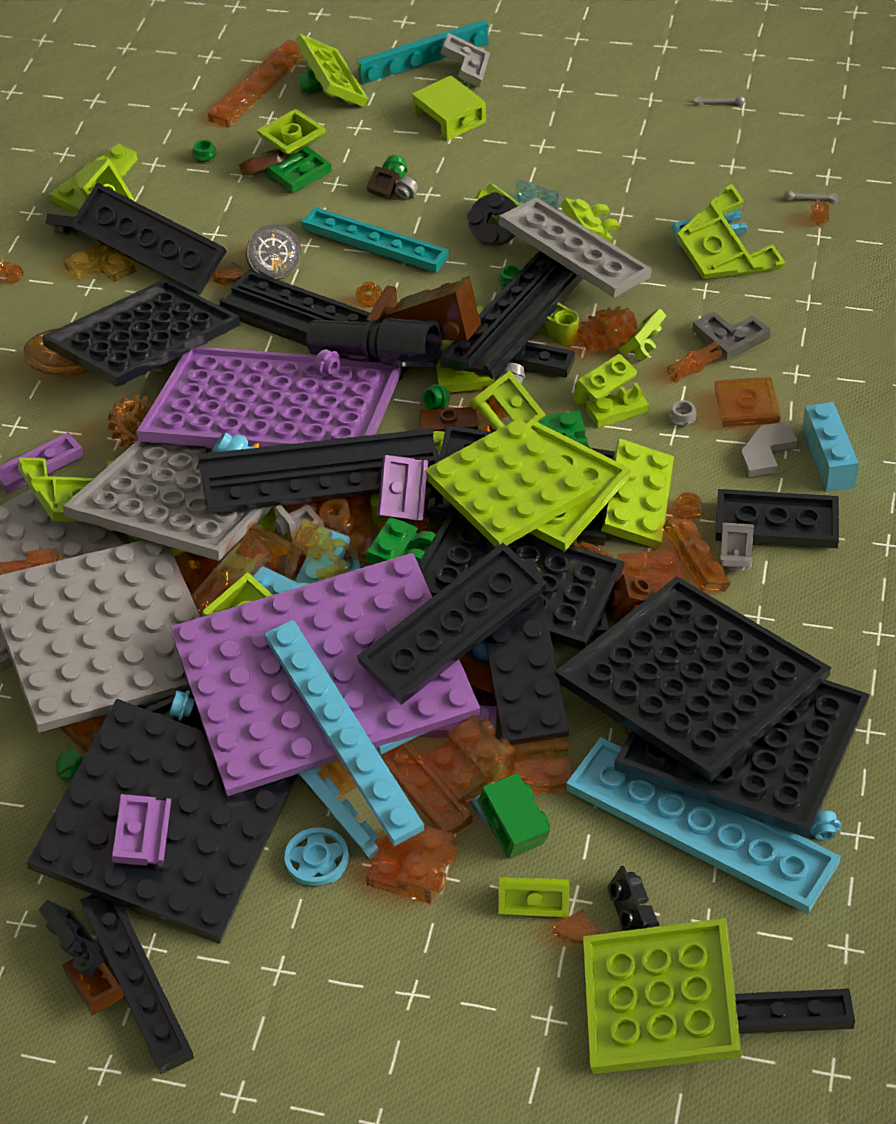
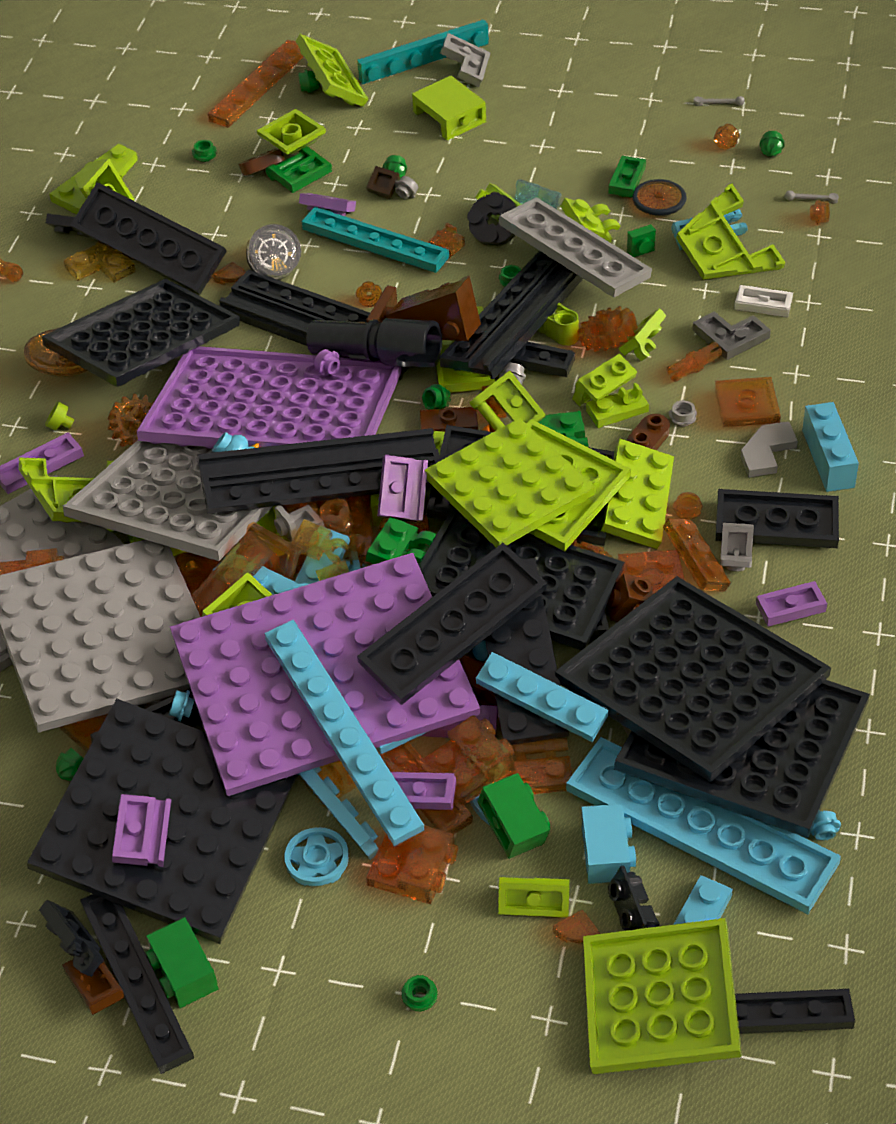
none -> lime tile [45,401,75,431]
none -> green brick [145,917,219,1008]
none -> medium lavender plate [299,193,356,216]
none -> medium lavender plate [391,772,456,810]
none -> green plate [401,975,438,1011]
none -> clear orange tile [428,223,465,259]
none -> medium azure plate [476,652,608,742]
none -> medium azure brick [581,804,636,884]
none -> green plate [608,155,646,198]
none -> green plate [627,224,656,257]
none -> reddish brown plate [627,414,670,450]
none -> clear orange wheel [632,179,687,216]
none -> medium azure plate [673,875,733,925]
none -> clear orange plate [714,123,740,150]
none -> white tile [734,285,793,317]
none -> medium lavender plate [756,581,827,626]
none -> green plate [759,131,785,157]

